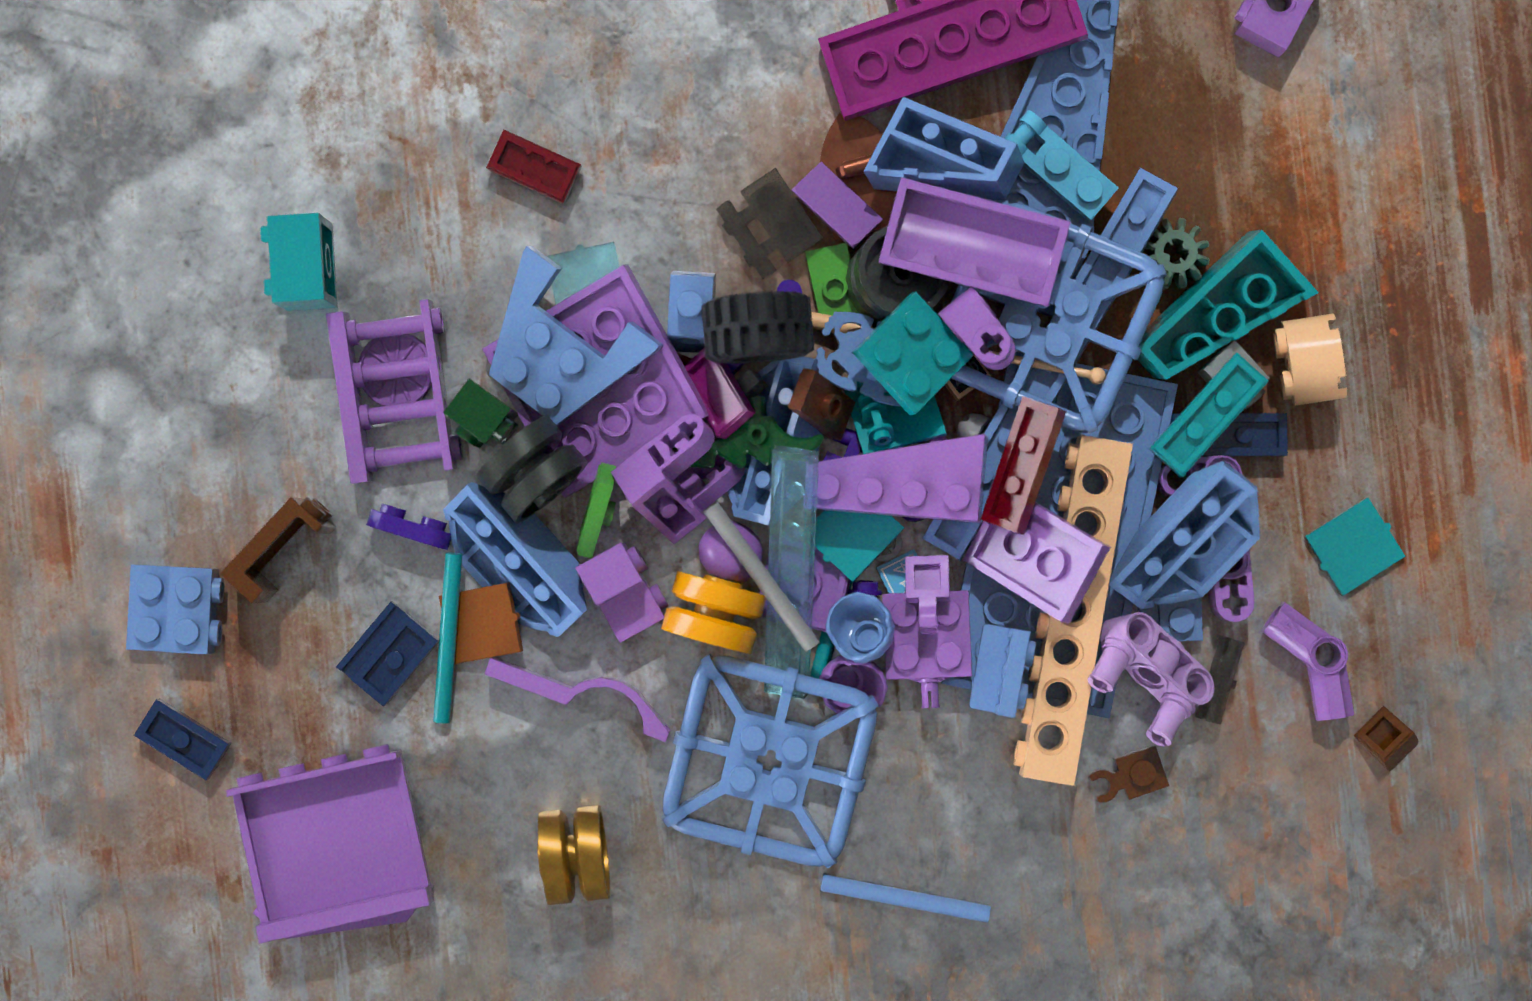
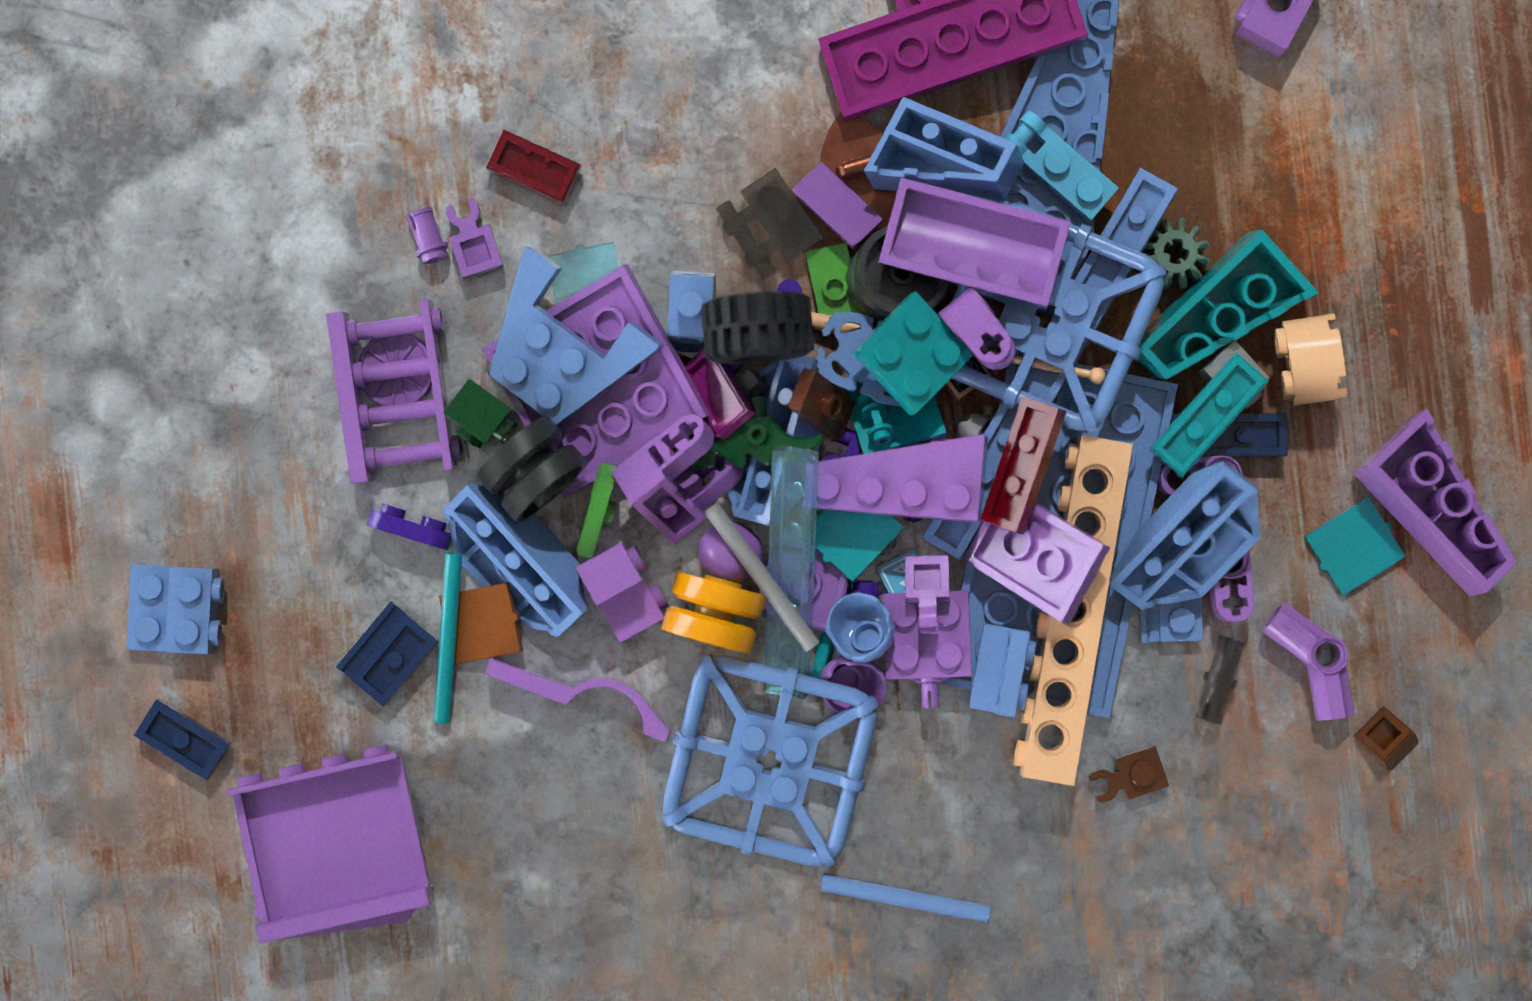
reddish brown panel [219,497,336,603] -> none
teal container [260,213,338,311] -> none
pearl gold wheel [537,805,610,906] -> none
lavender piece [1087,612,1214,746] -> none
none -> medium lavender pin [406,207,449,264]
none -> medium lavender plate [446,198,504,279]
none -> medium lavender wedge [1353,409,1517,597]

